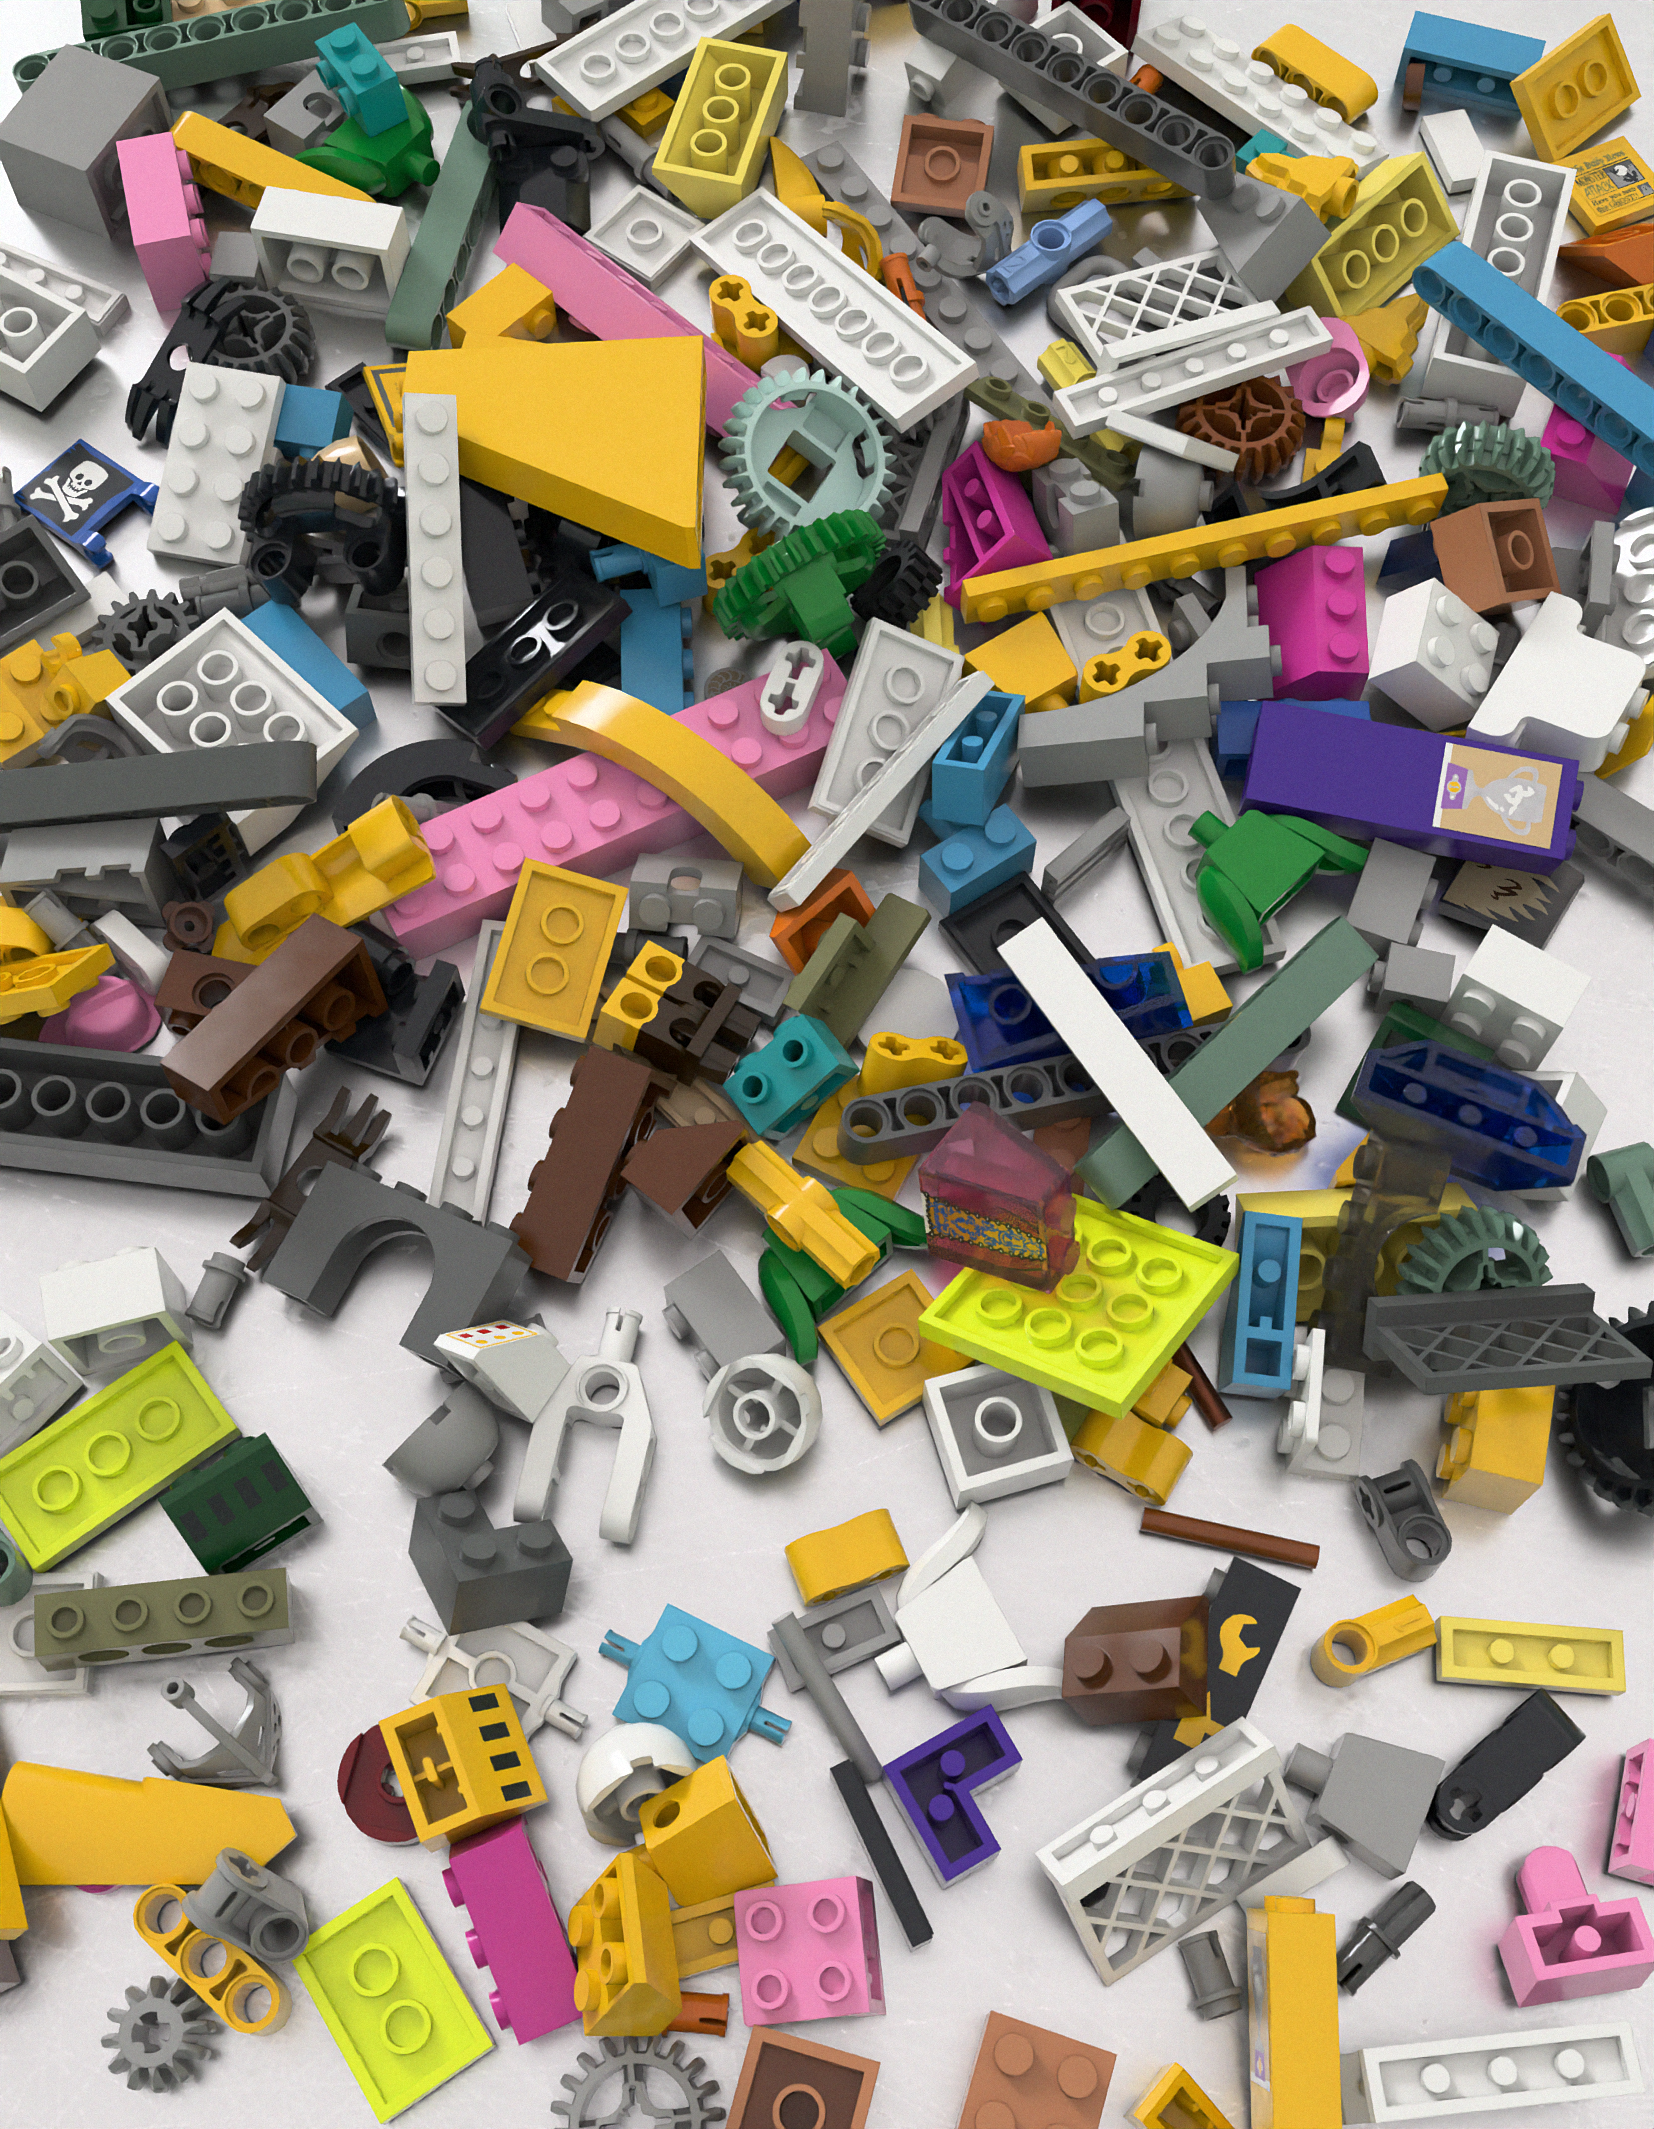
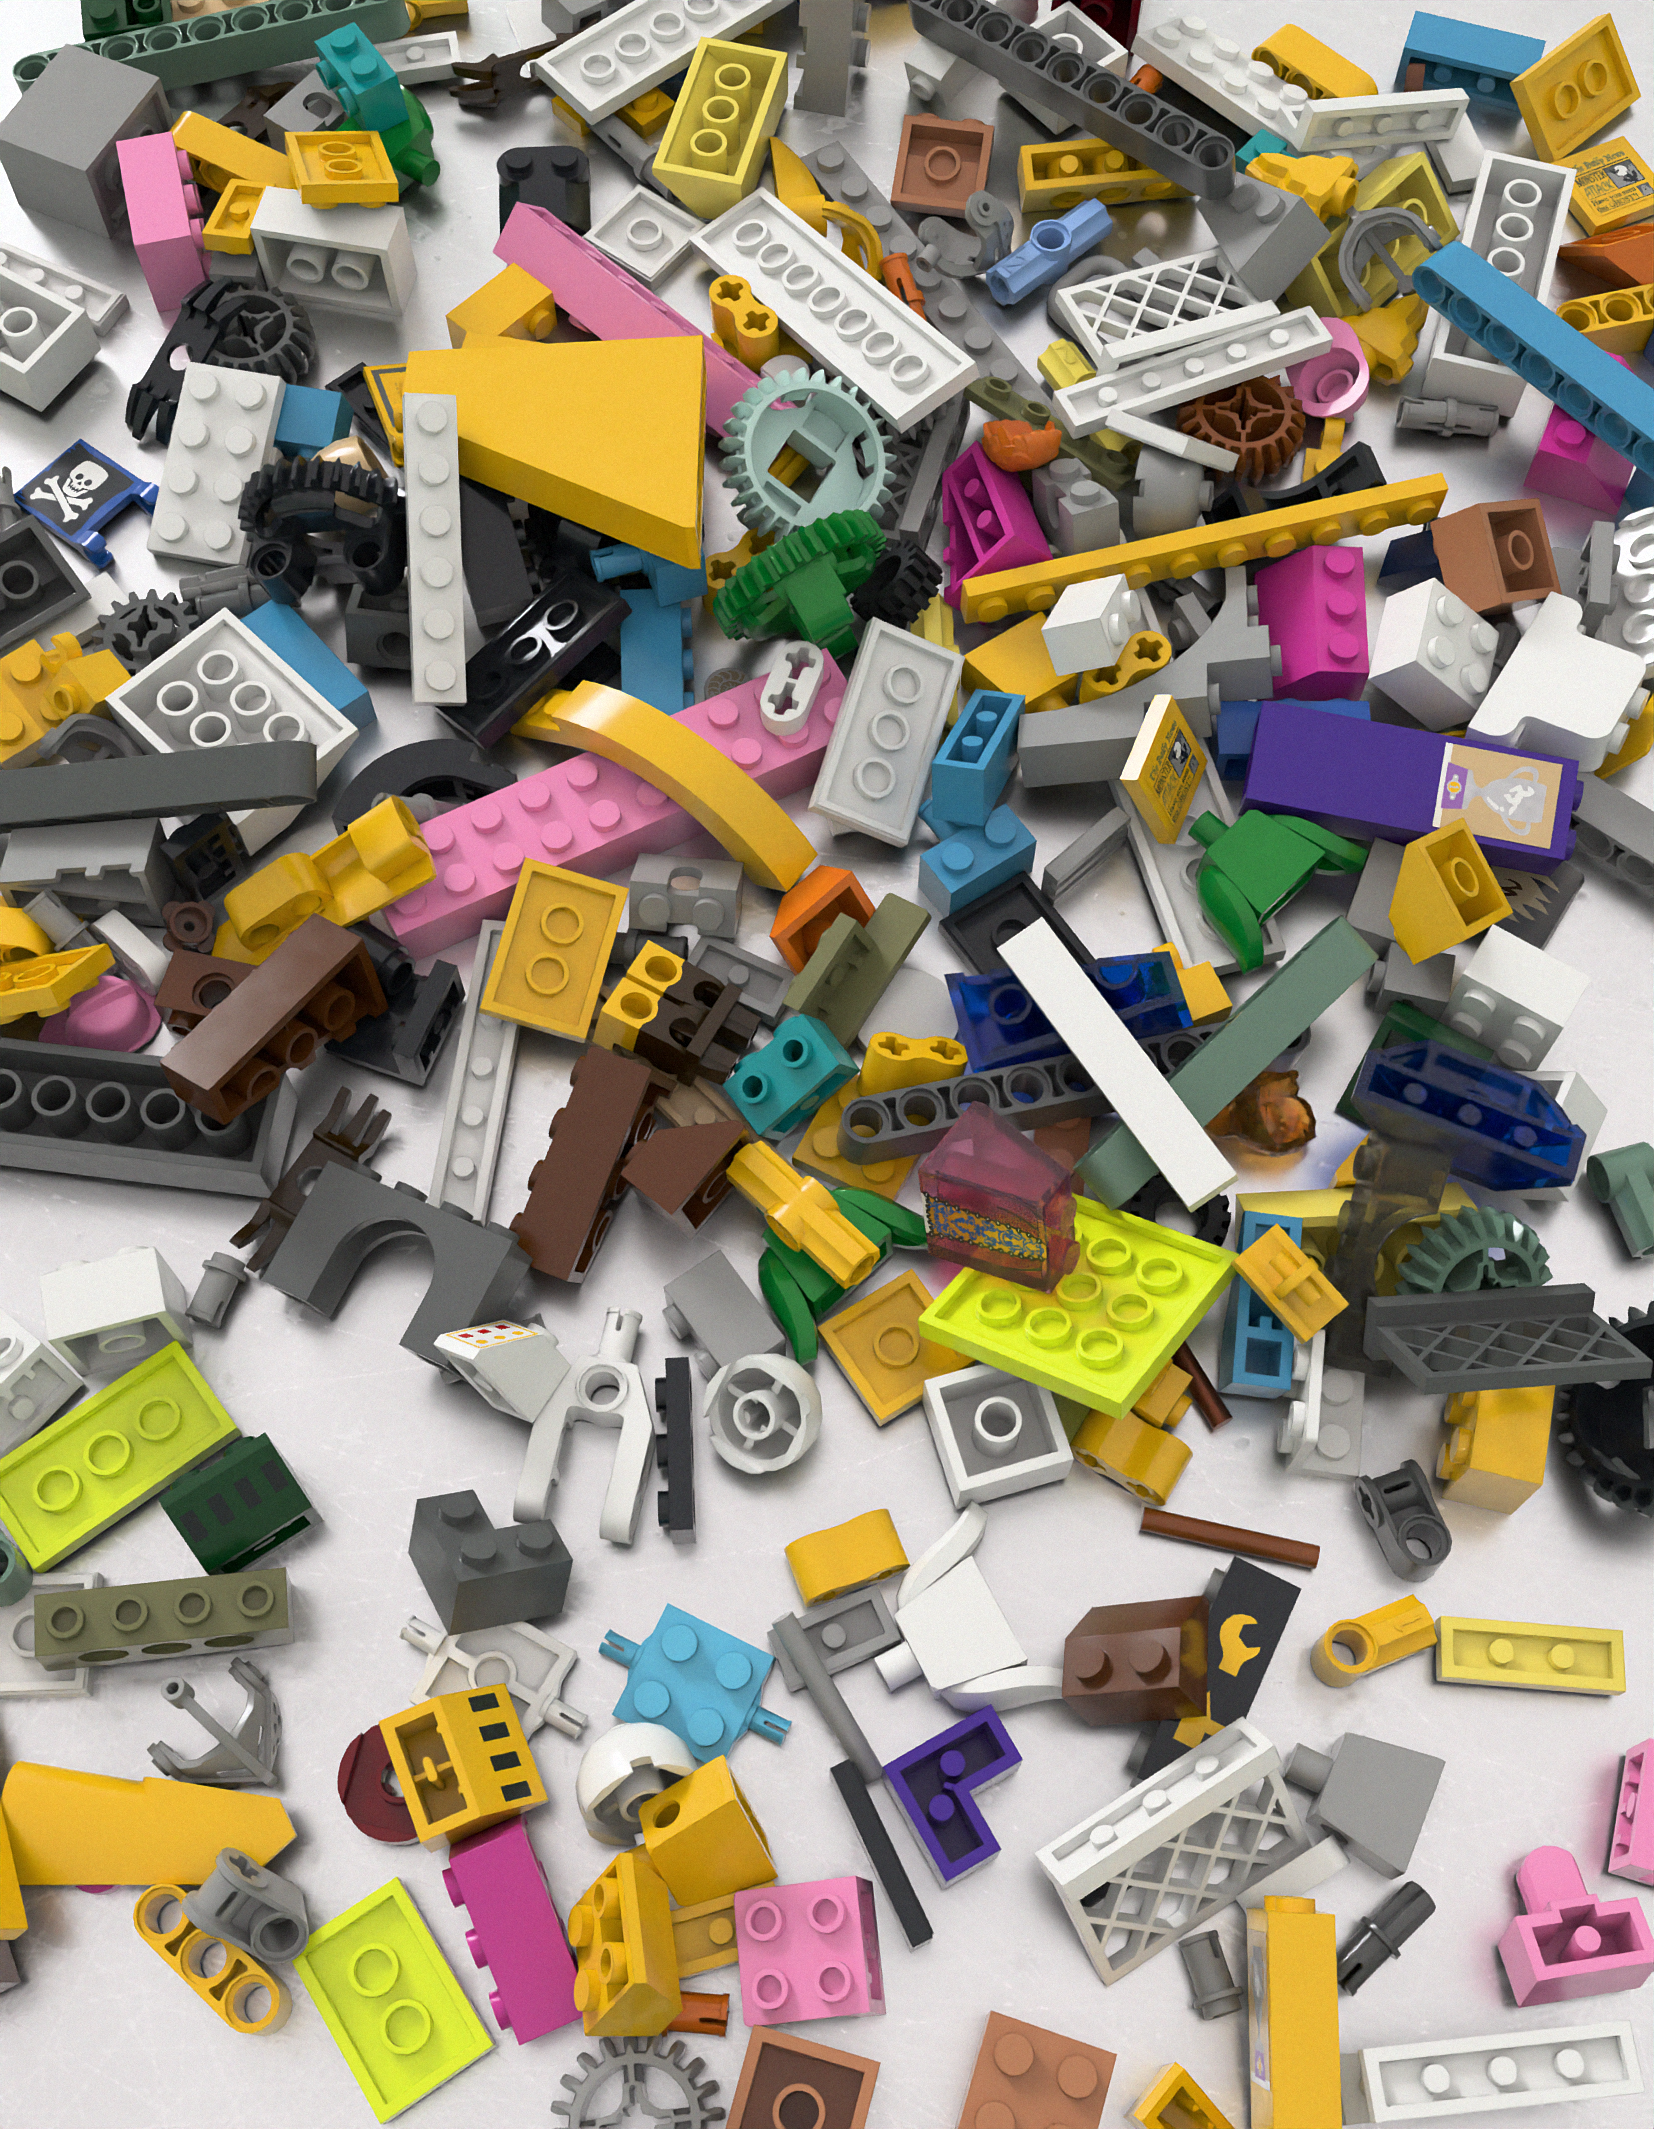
light grey gear [101,1975,217,2094] -> none
light grey cylinder [382,1380,499,1497] -> none
sand green beam [385,100,500,351] -> none
black piece [467,57,605,162] -> none
white tile [767,670,995,912] -> none
sand green gear [1418,419,1556,517] -> none
black piece [1424,1688,1586,1842] -> none
none -> yellow plate [202,179,276,255]
none -> yellow plate [284,131,399,209]
none -> black plate [655,1357,696,1545]
none -> white brick [1041,573,1141,676]
none -> yellow tile [1120,695,1208,844]
none -> yellow hips [1230,1223,1349,1344]
none -> white fence [1275,88,1470,152]
none -> light grey helmet [1338,205,1443,312]
none -> yellow slope [1388,817,1514,965]

